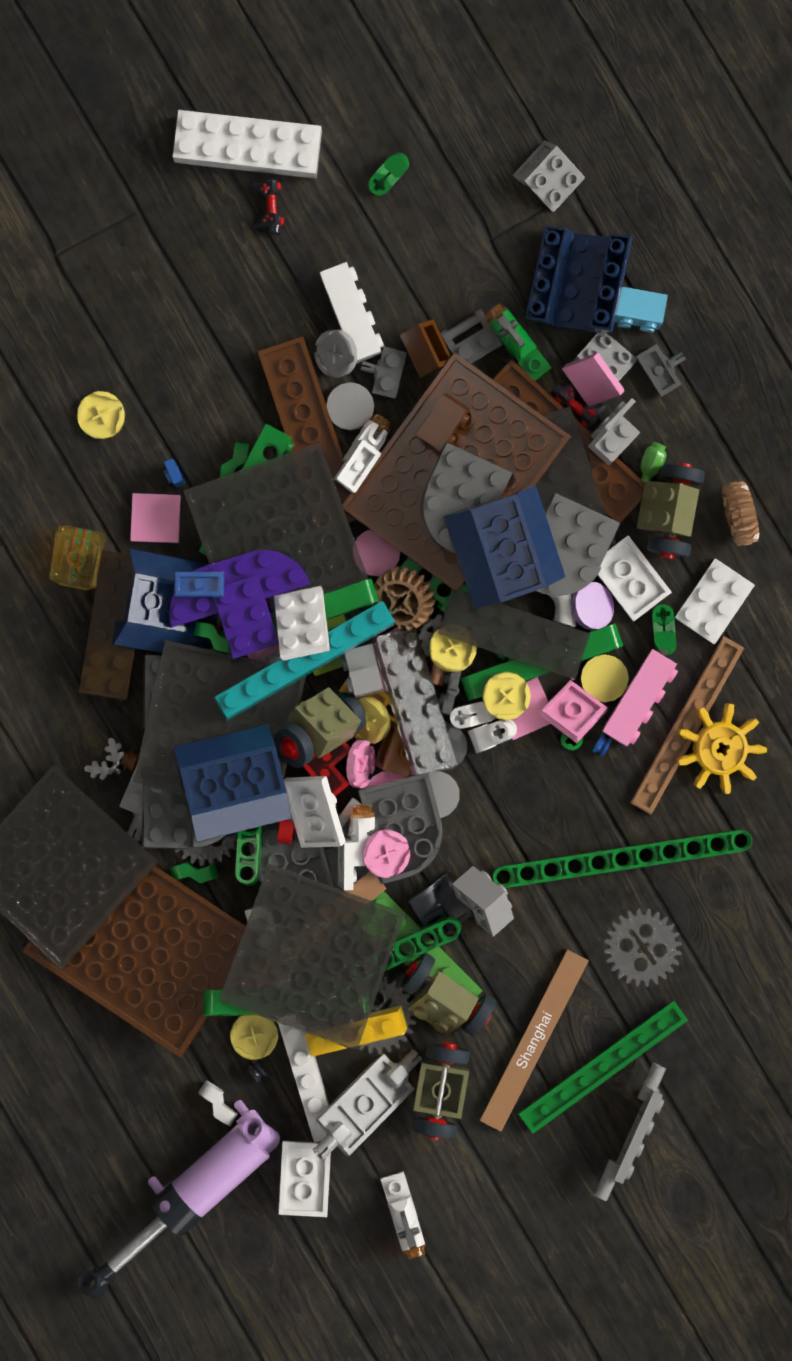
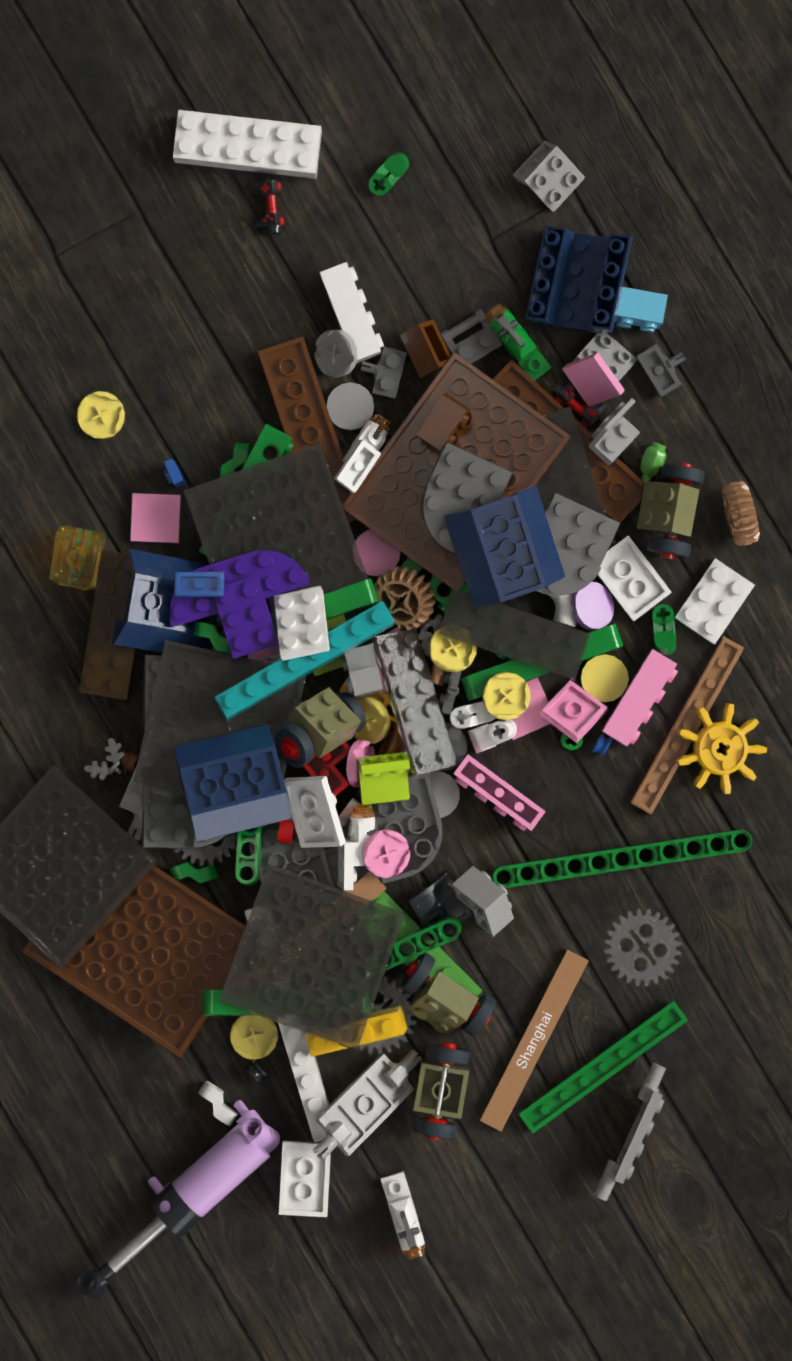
none -> lime bracket [357,752,410,805]
none -> bright pink brick [453,754,546,831]

